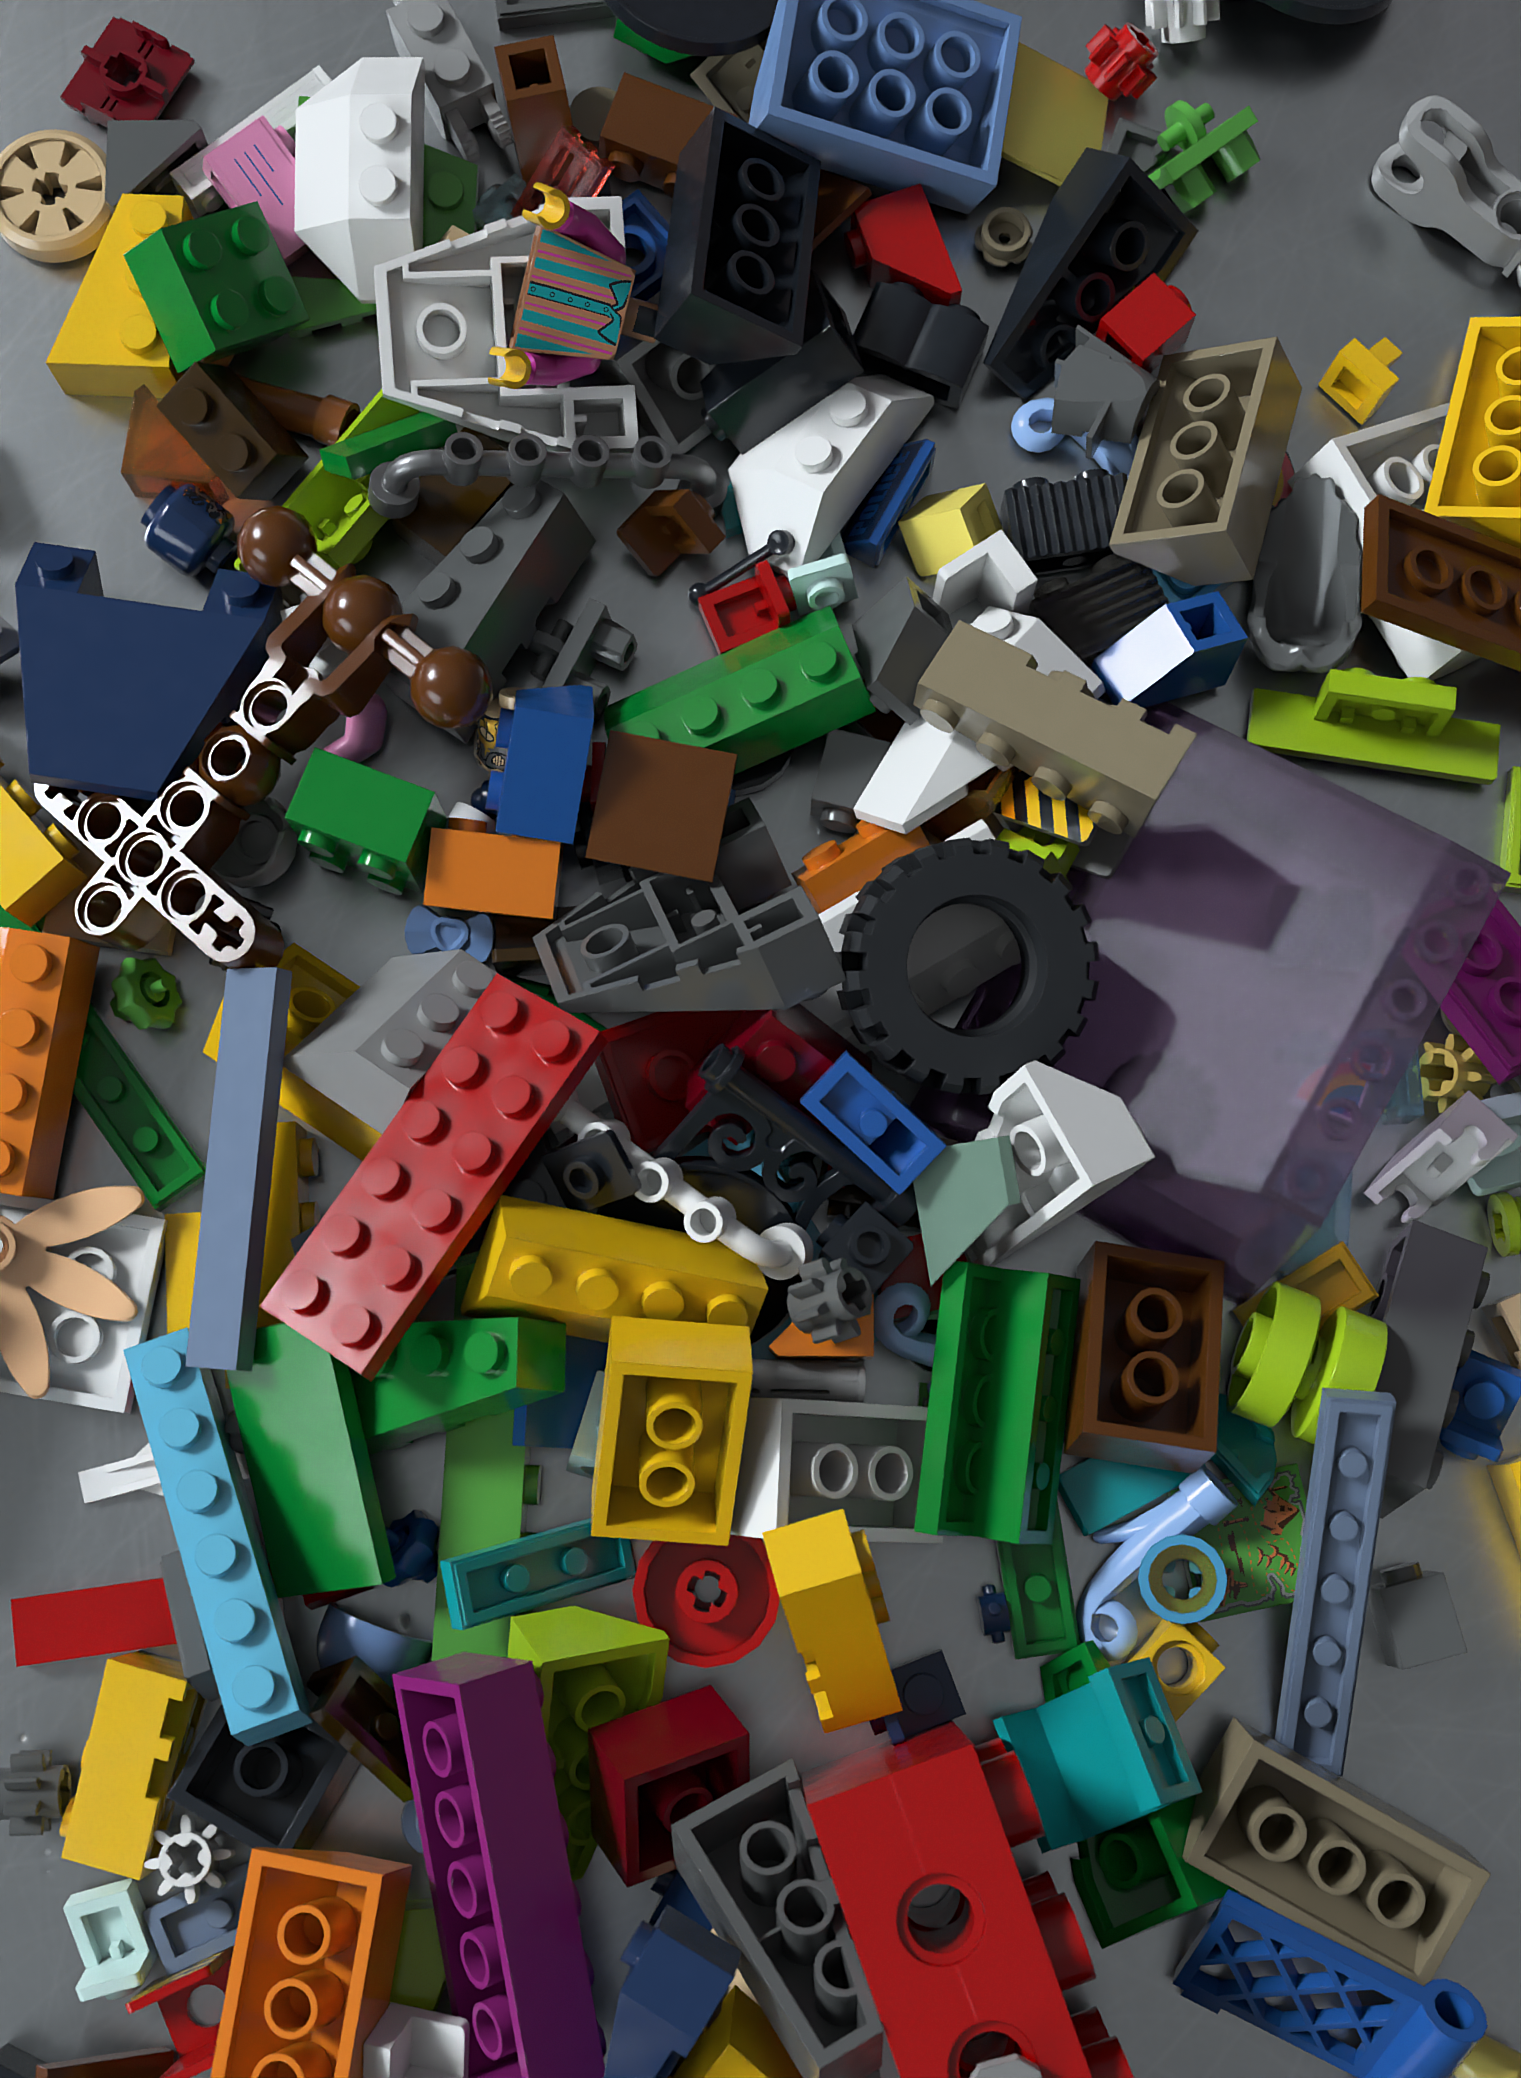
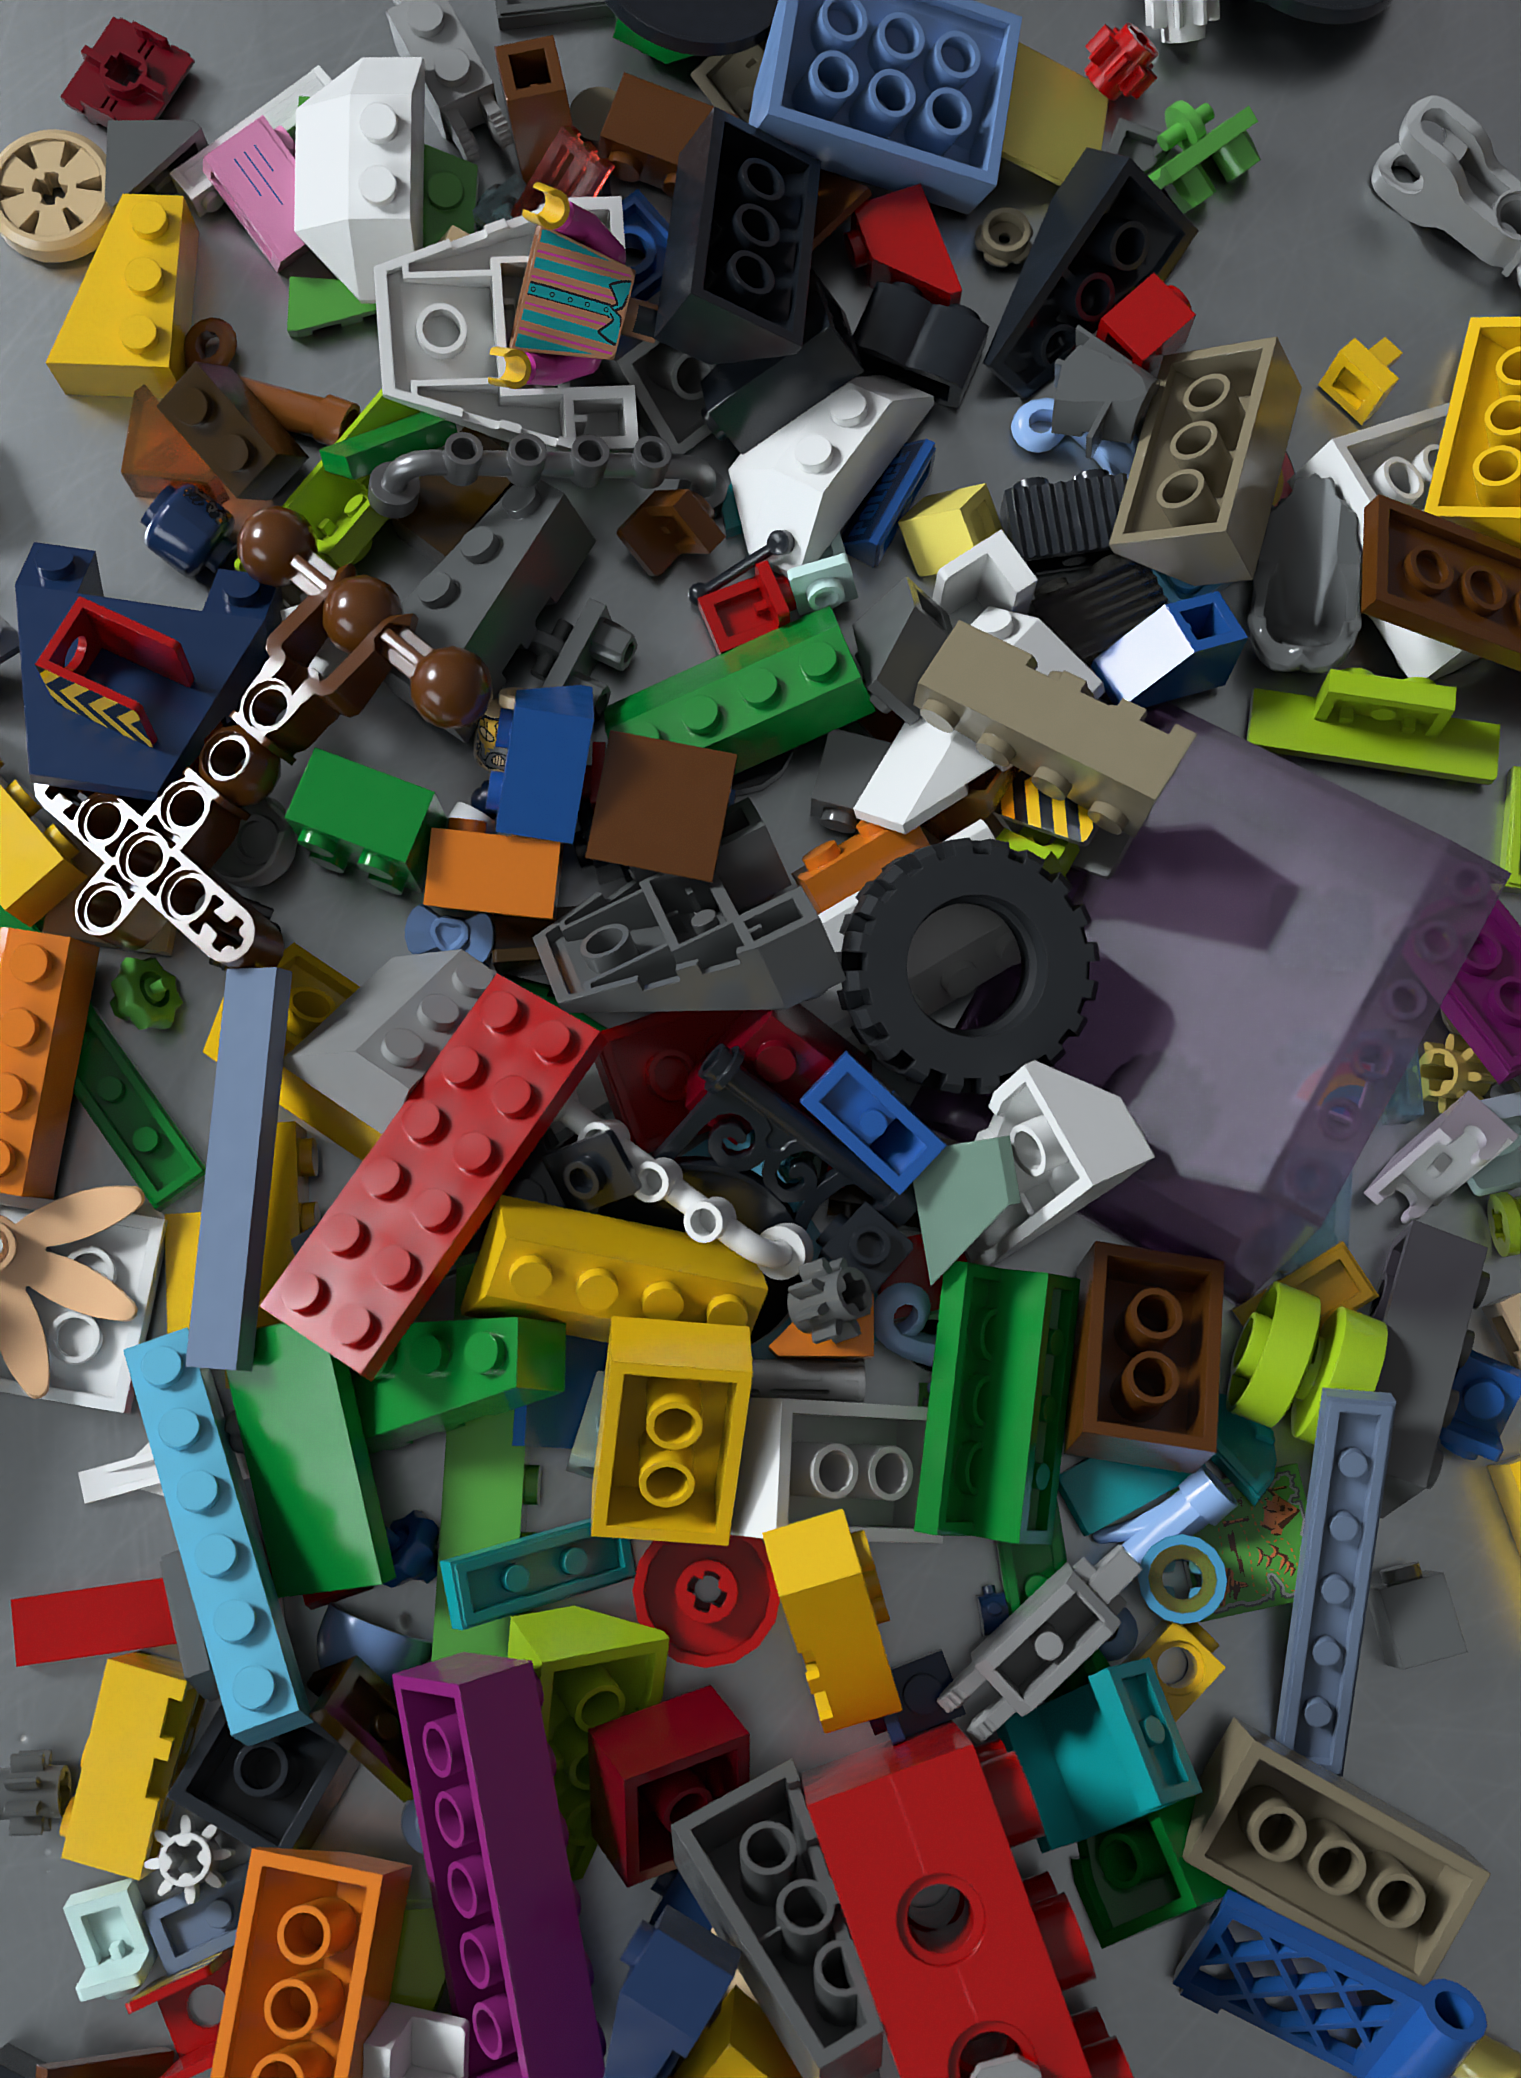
green brick [123,201,310,373] -> none
bright pink arm [322,694,387,763] -> none
none -> red piece [35,596,195,748]
none -> light grey hinge [936,1544,1143,1745]

